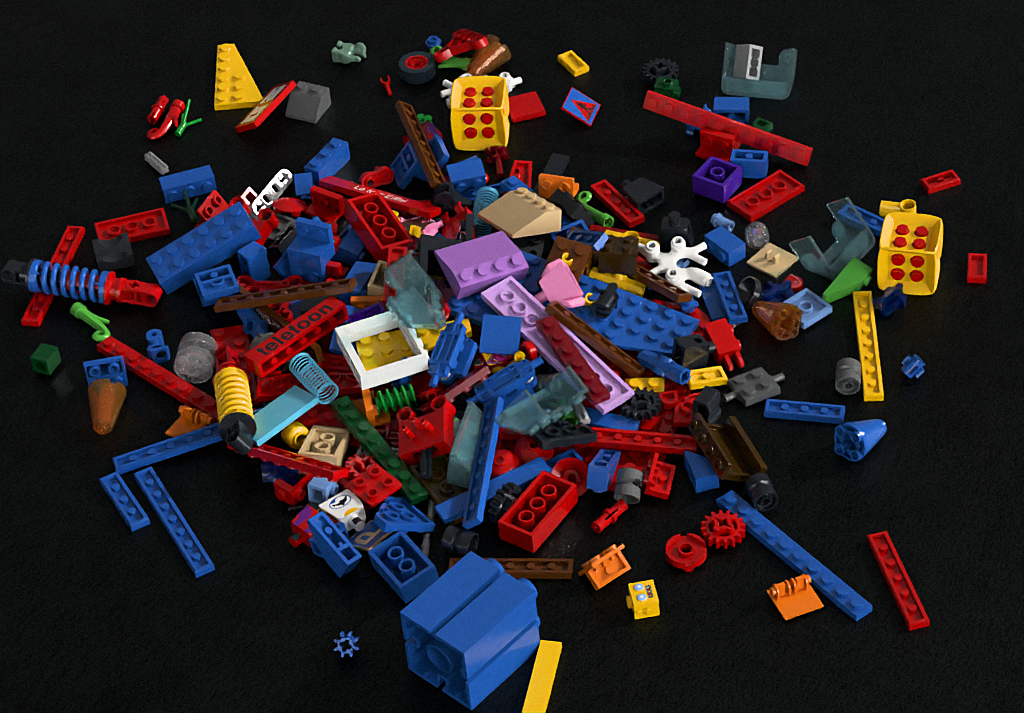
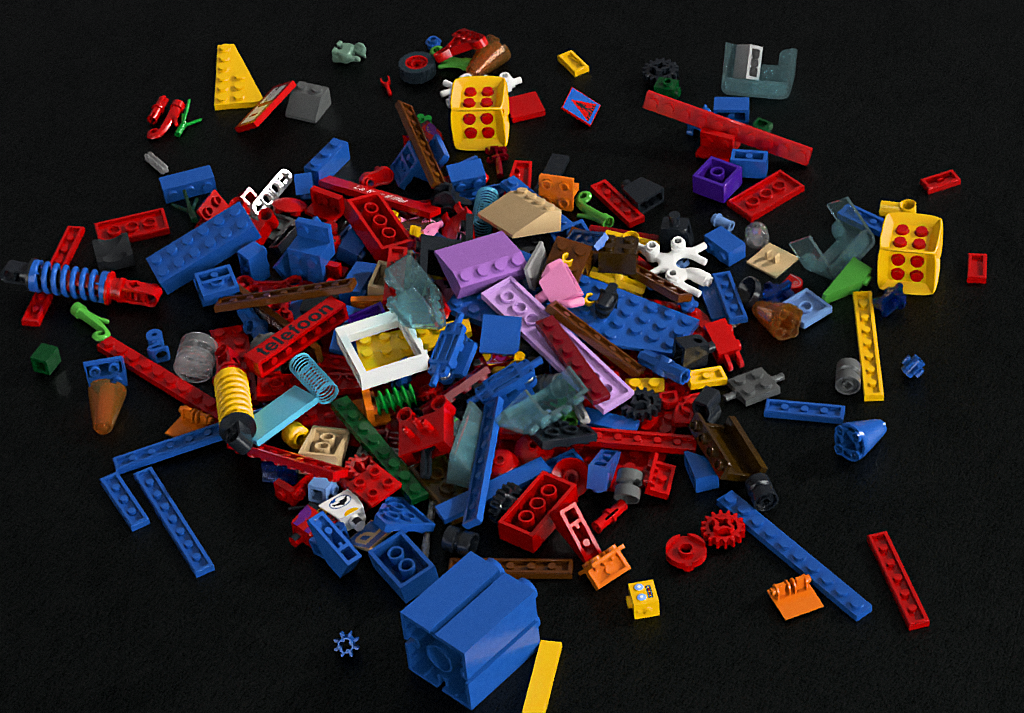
red tile [520,340,538,362] -> none
black brick [549,188,595,229] -> none
none -> light grey window [524,241,548,291]
none -> red slope [549,501,602,563]

